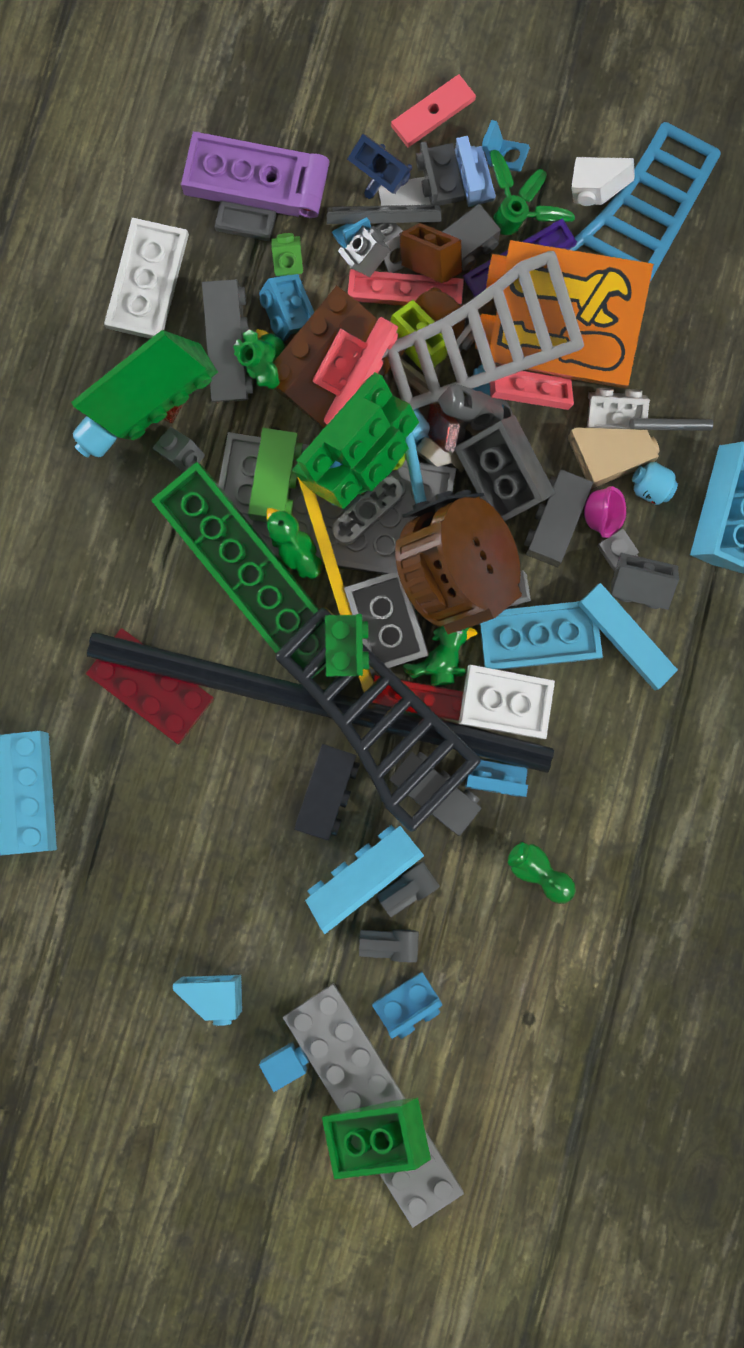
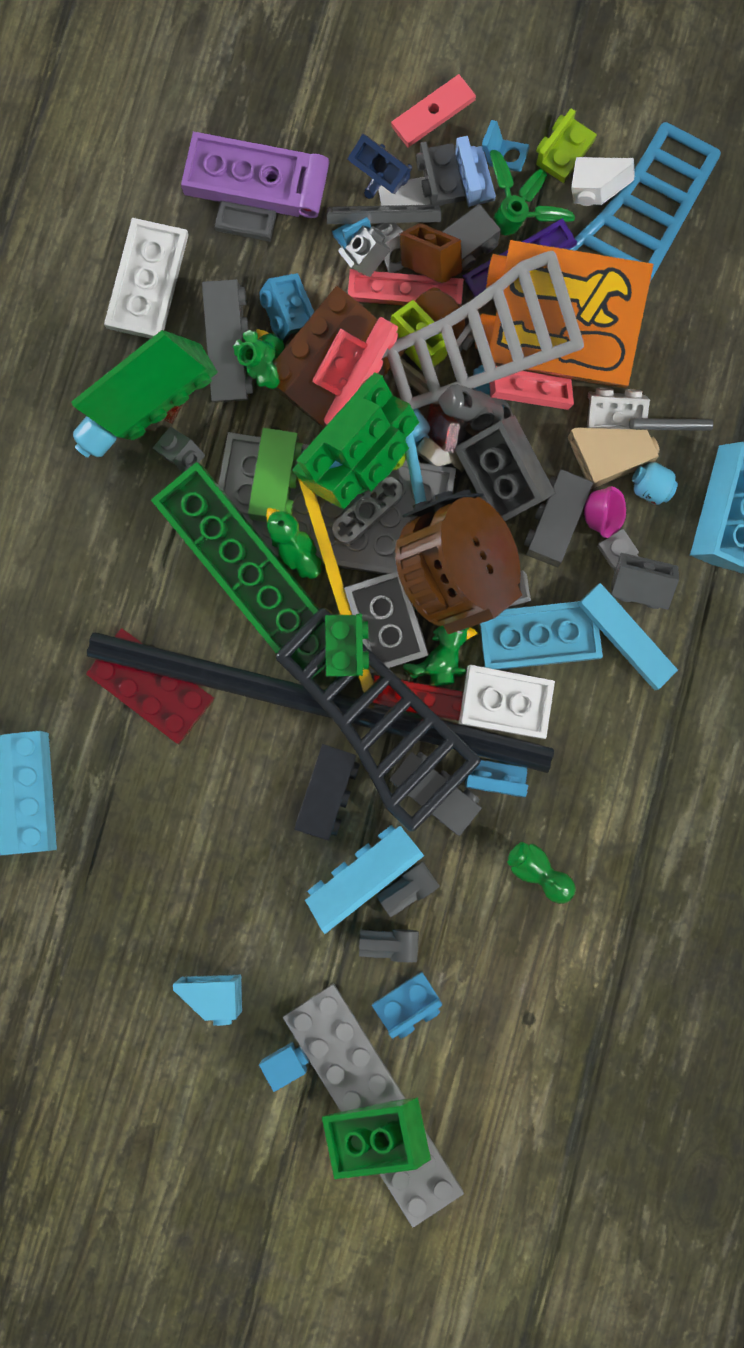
bright green bracket [272,233,303,276] -> none
none -> lime bracket [536,108,597,183]

